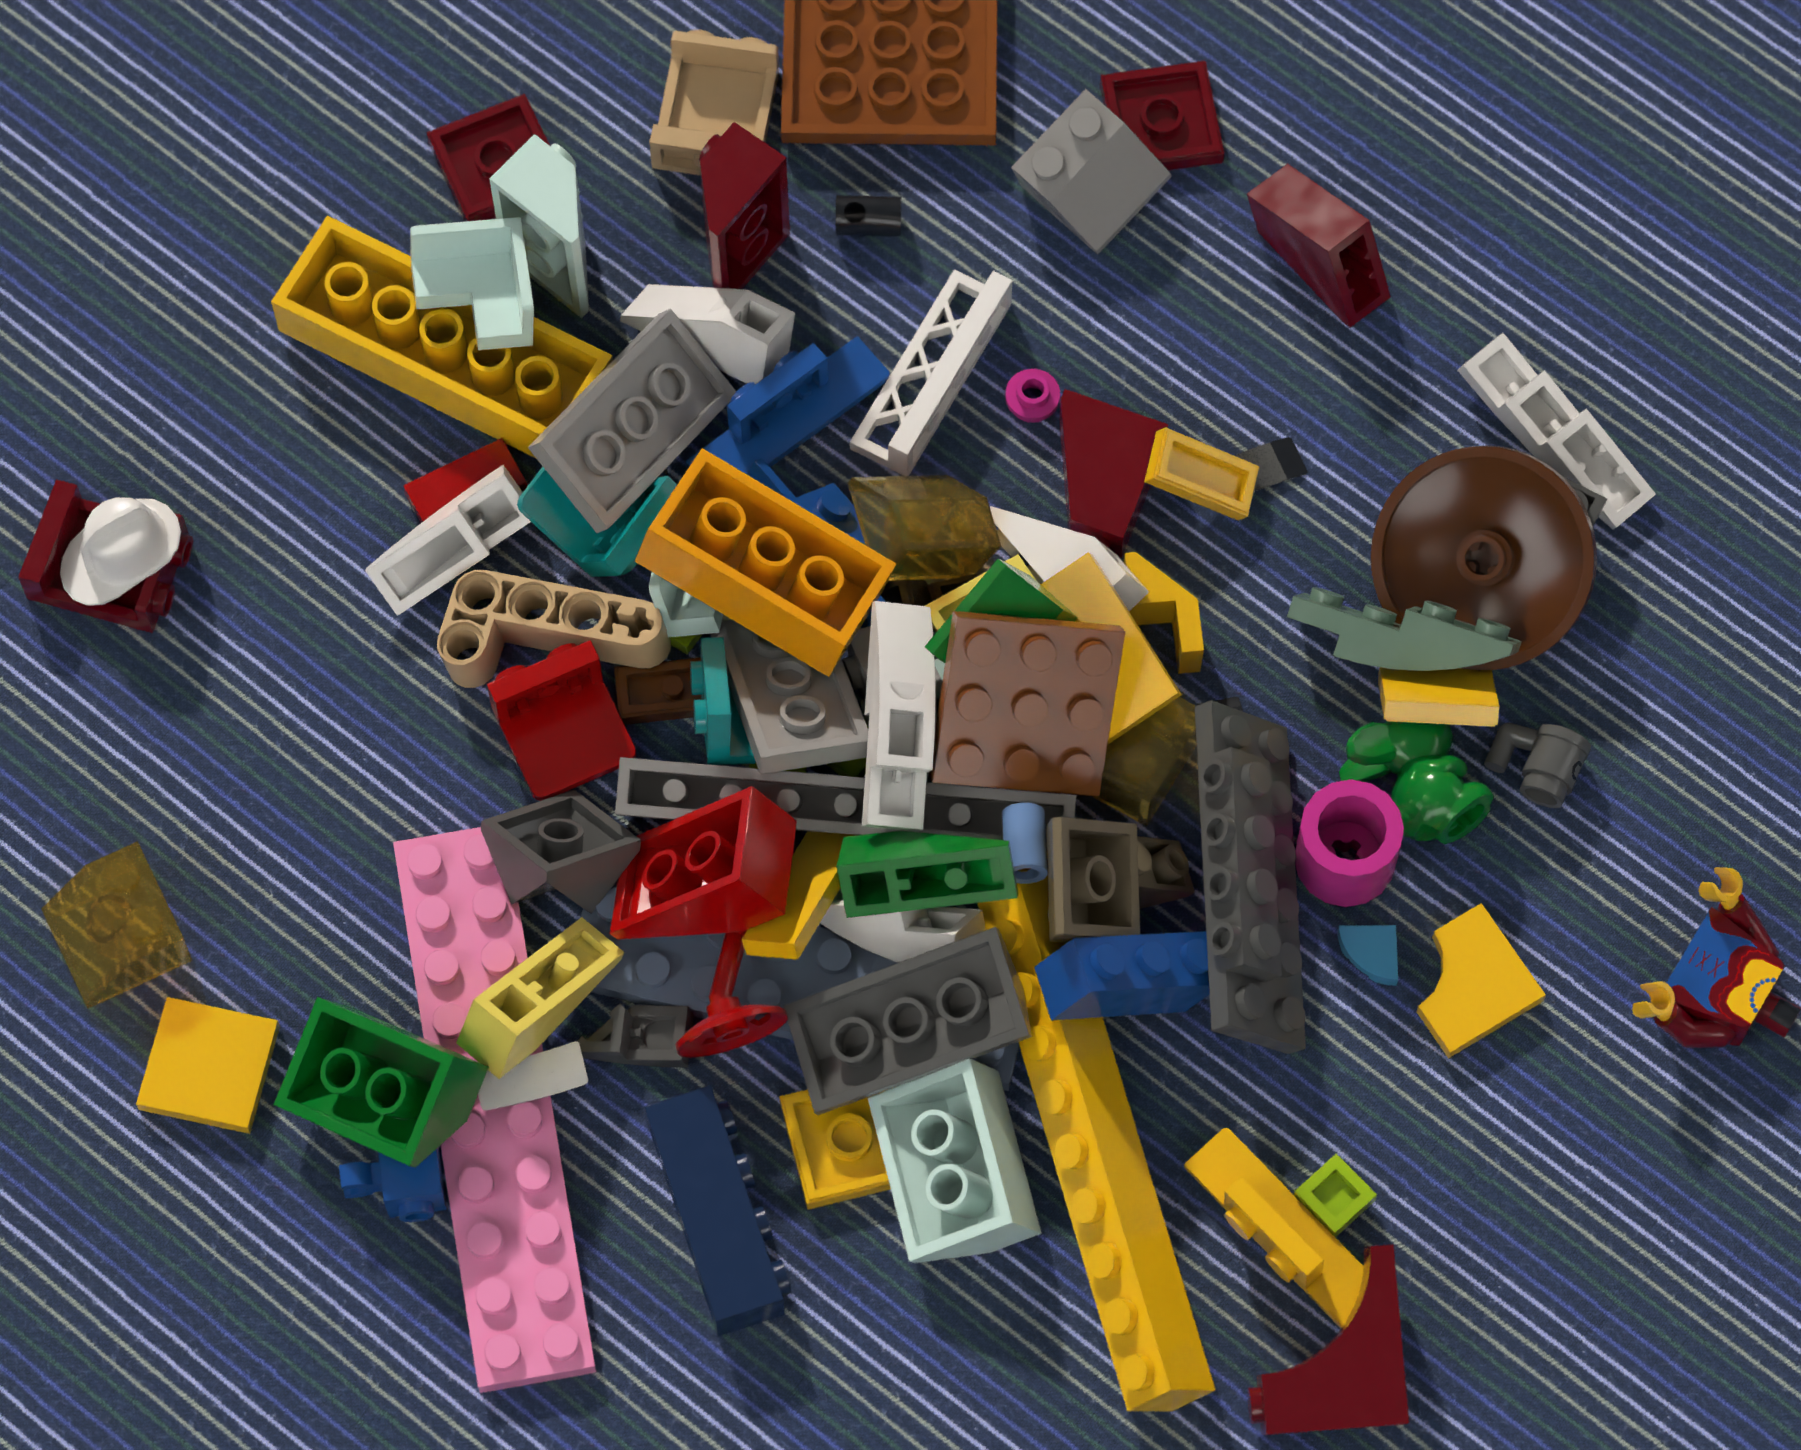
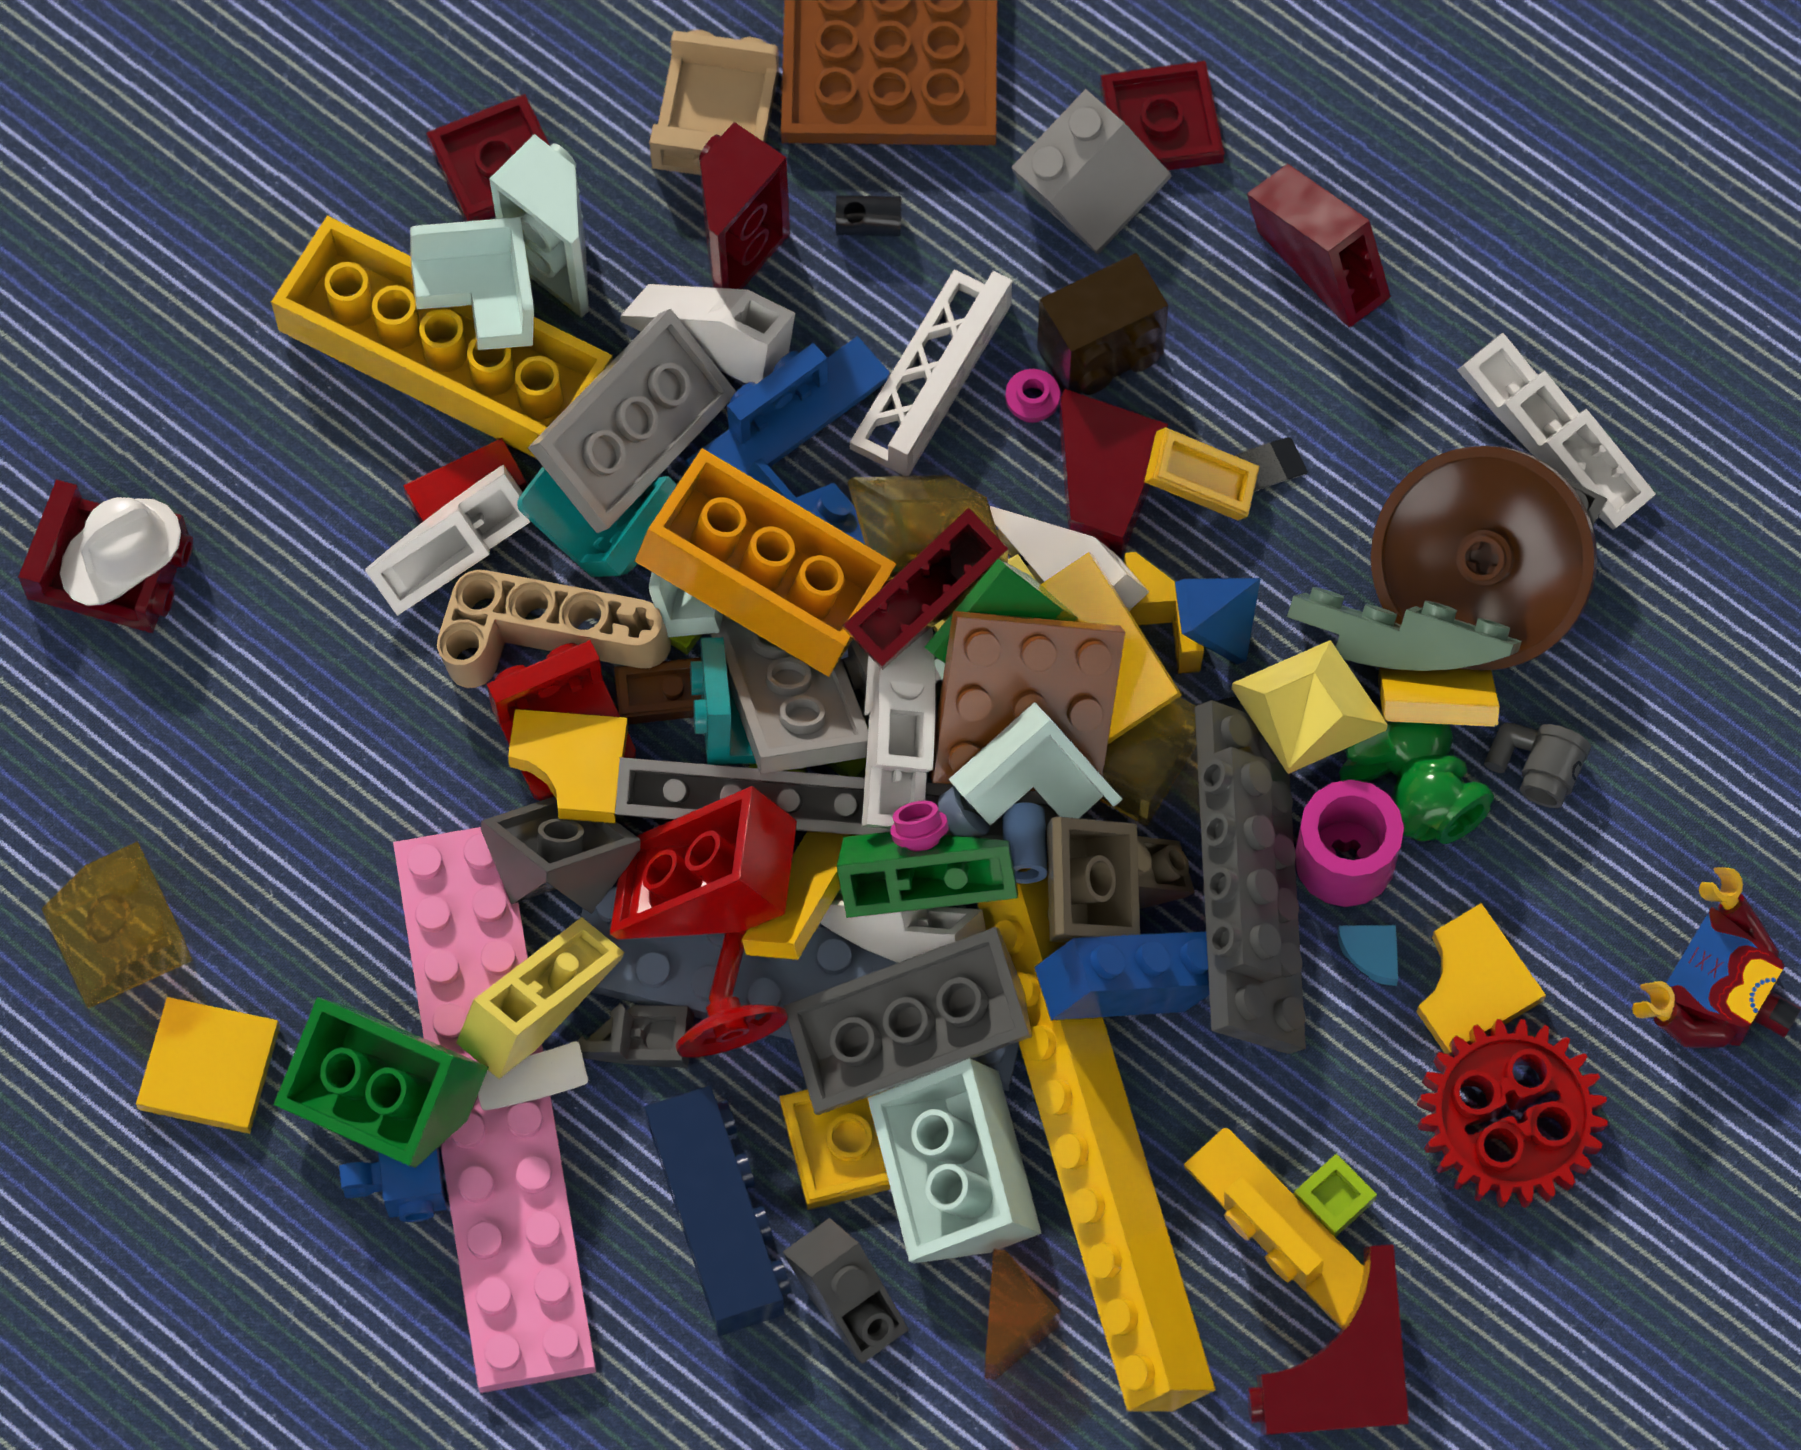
none -> yellow tile [508,709,628,823]
none -> dark grey slope [783,1218,909,1364]
none -> dark red arch [843,508,1008,670]
none -> dark pink plate [890,801,949,851]
none -> sand blue tile [938,786,990,838]
none -> light aqua panel [949,702,1122,825]
none -> clear orange slope [984,1249,1060,1379]
none -> dark brown brick [1037,253,1169,395]
none -> blue slope [1175,578,1261,665]
none -> light yellow slope [1232,640,1388,774]
none -> red gear [1417,1019,1608,1208]

